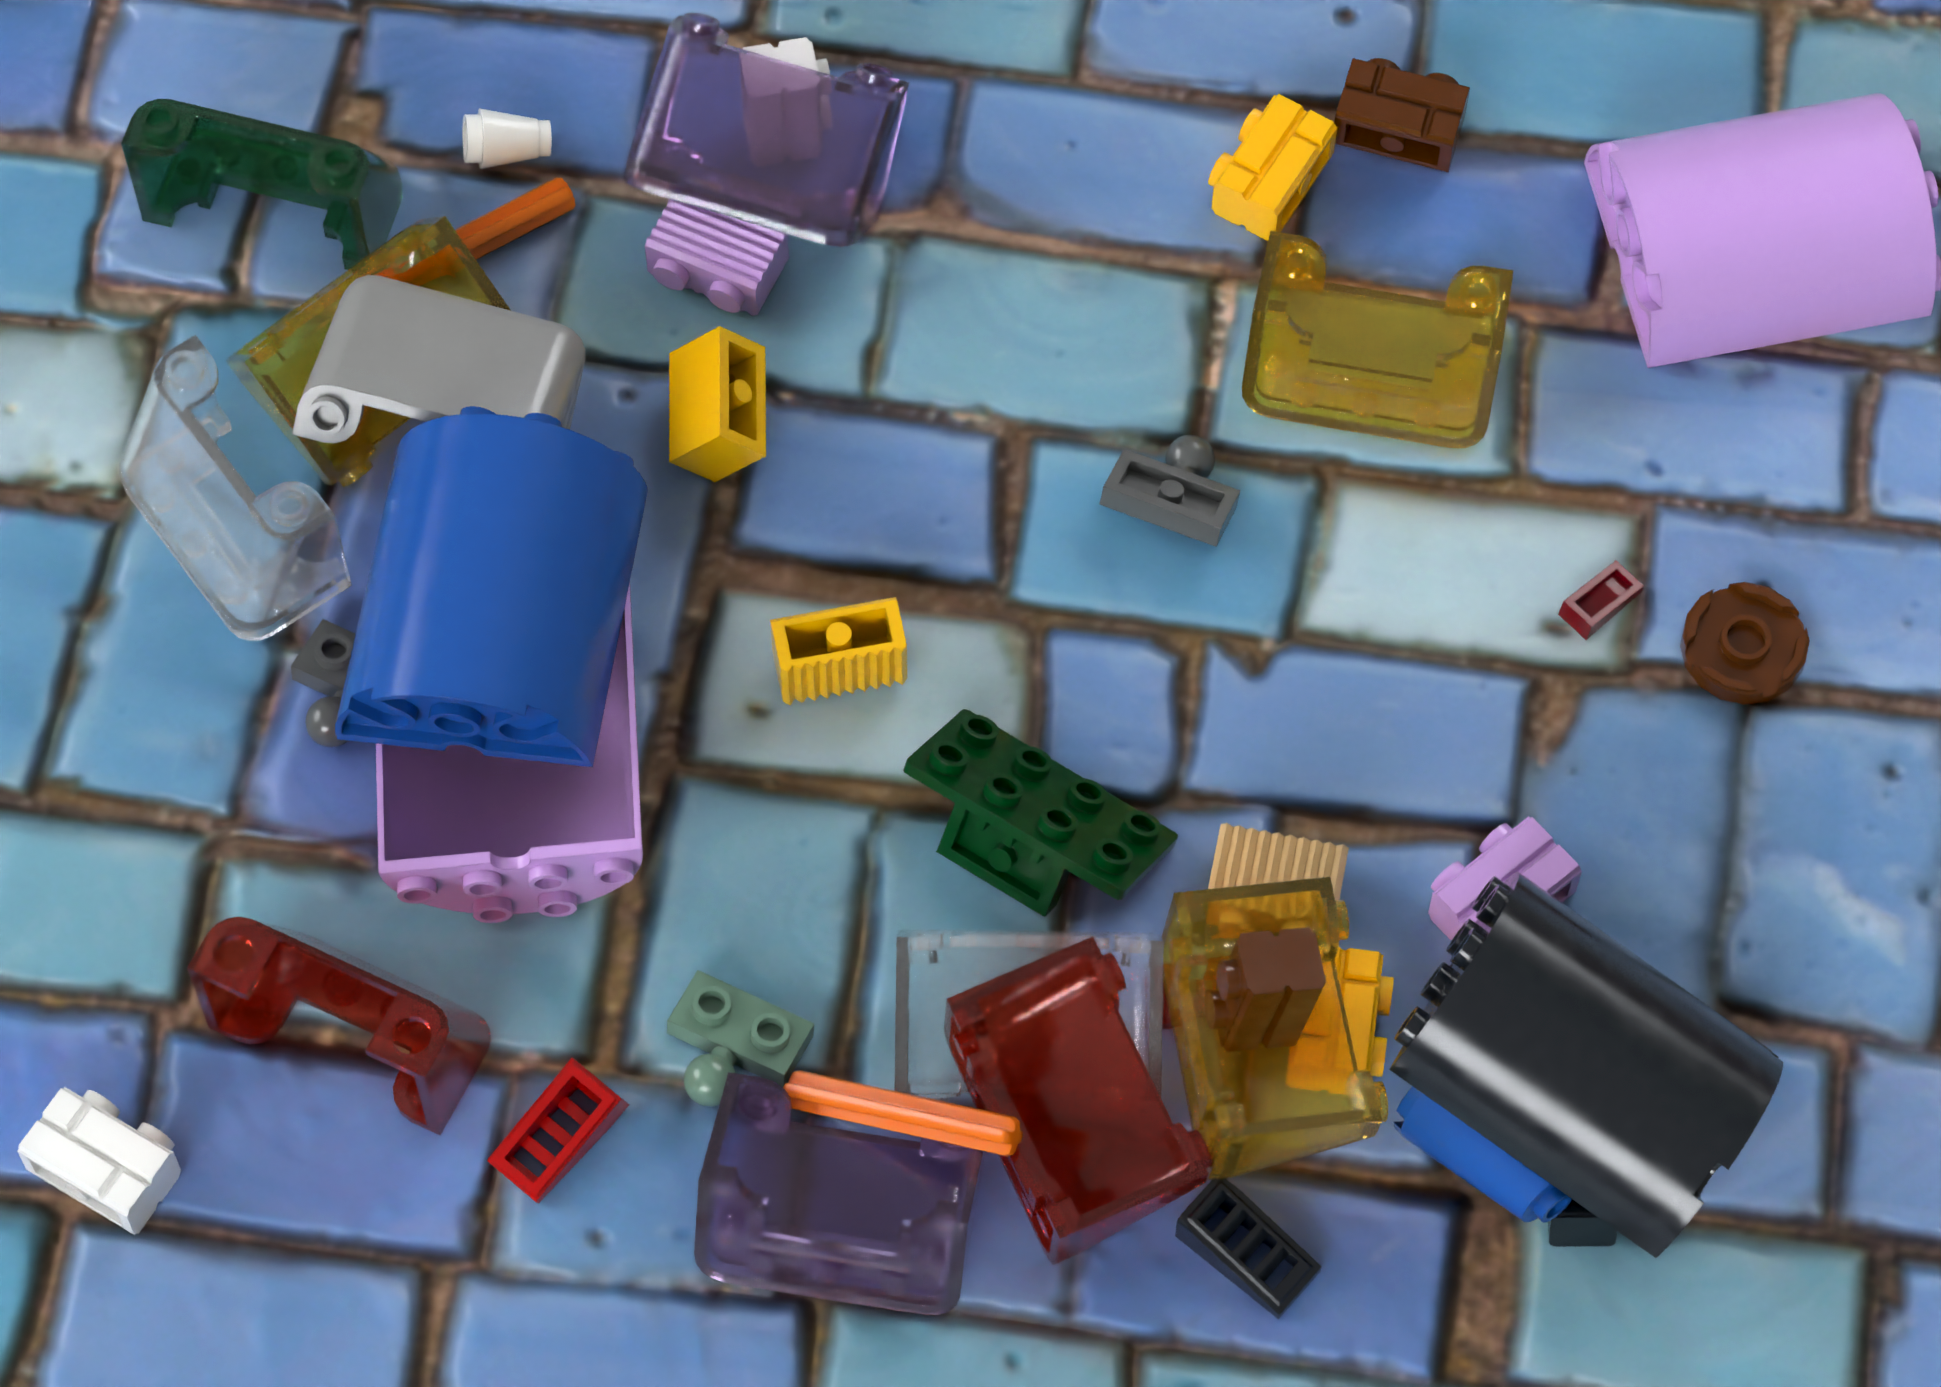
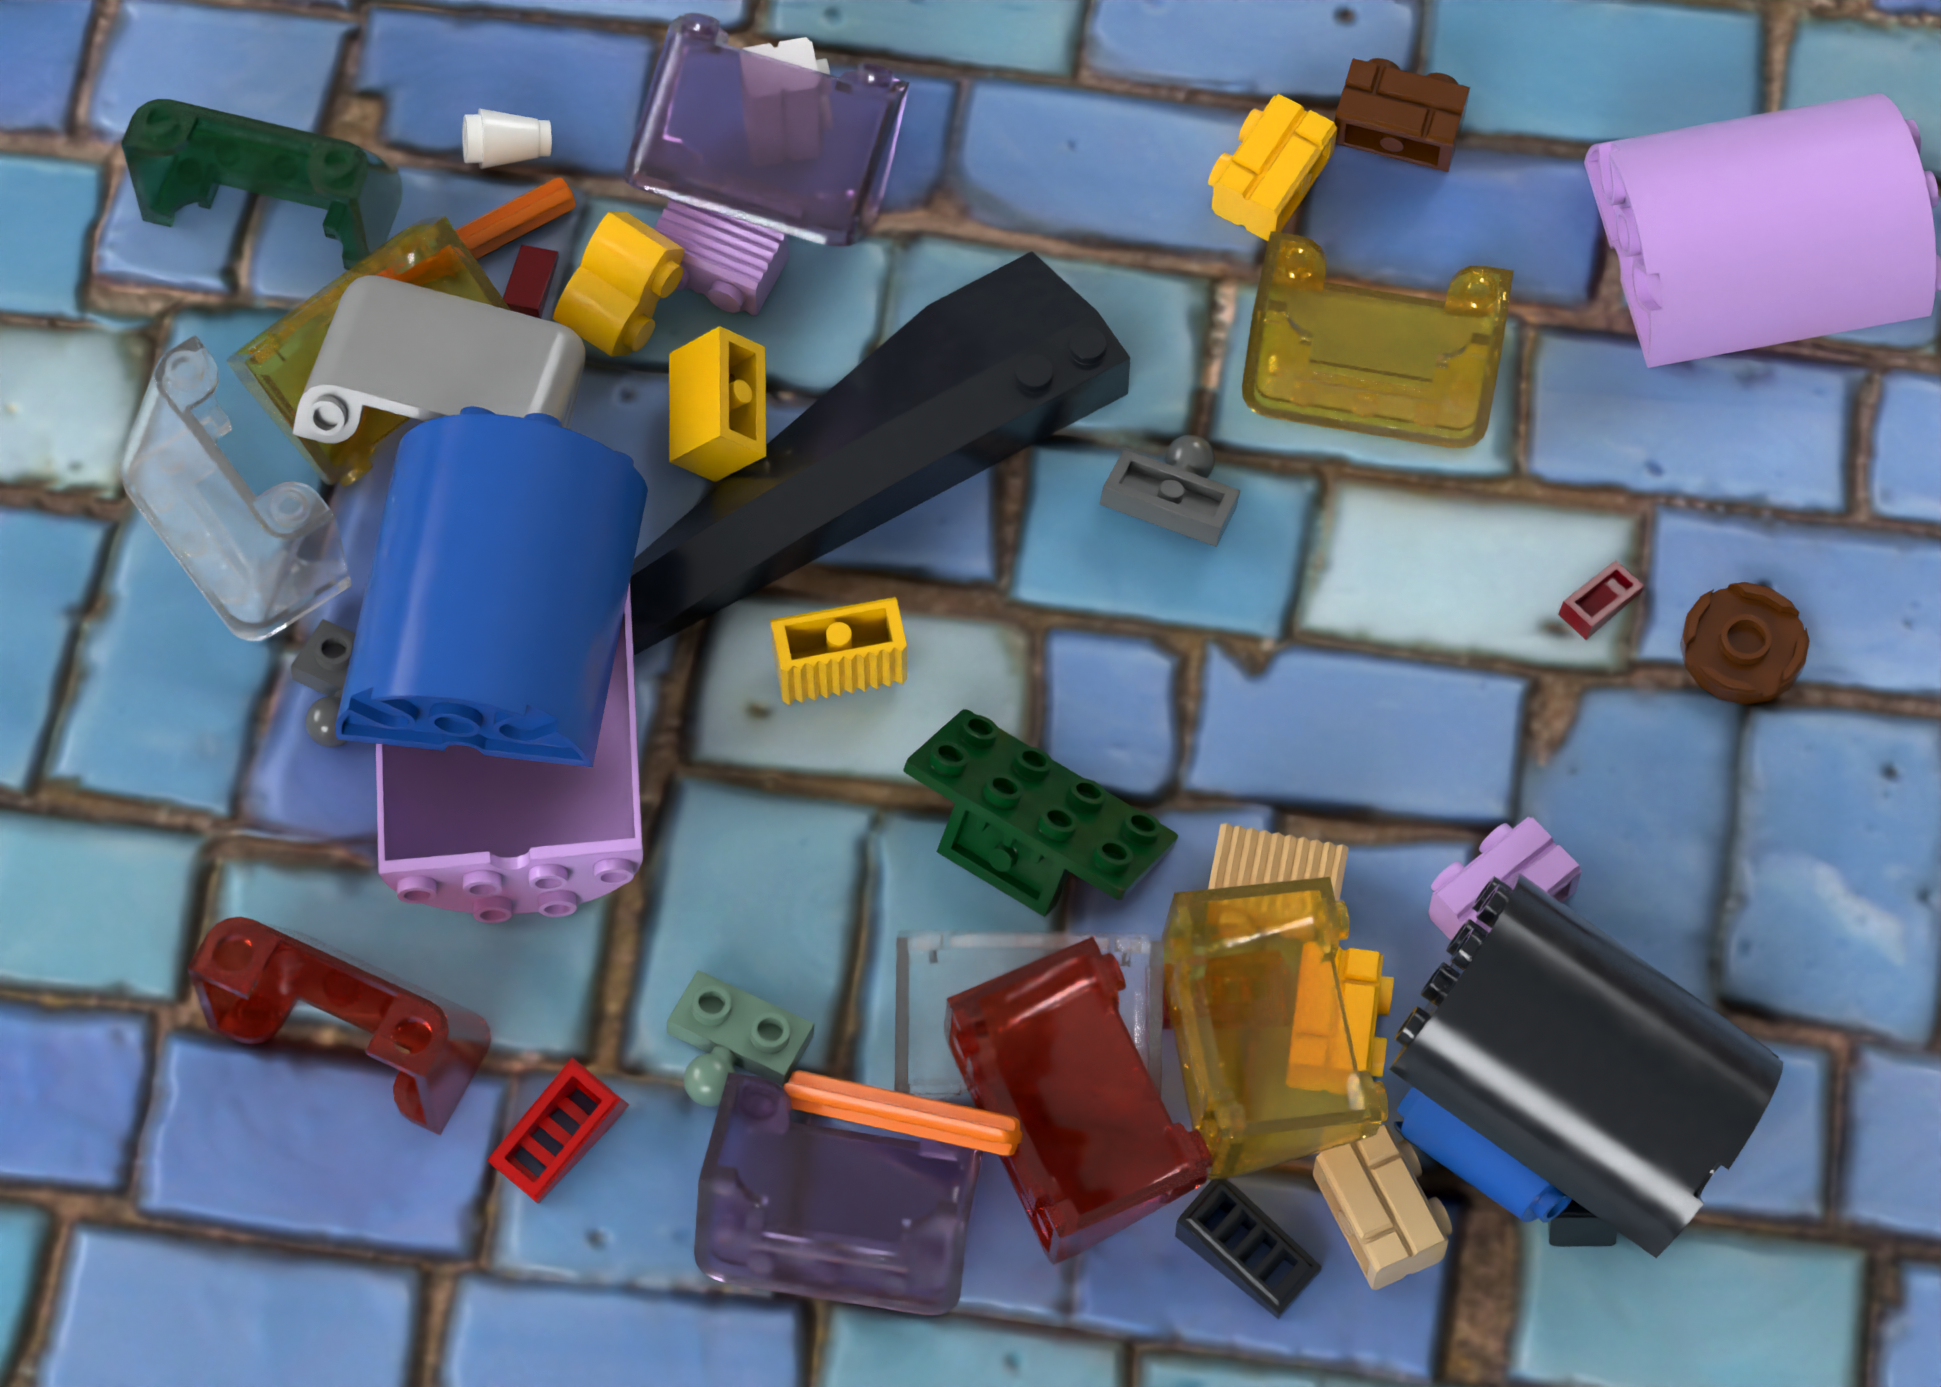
white brick [18,1087,181,1235] -> none
reddish brown brick [1204,927,1326,1052] -> none
none -> dark red piece [501,244,559,319]
none -> yellow brick [553,212,685,357]
none -> black wedge [630,251,1130,655]
none -> tan brick [1313,1125,1452,1290]

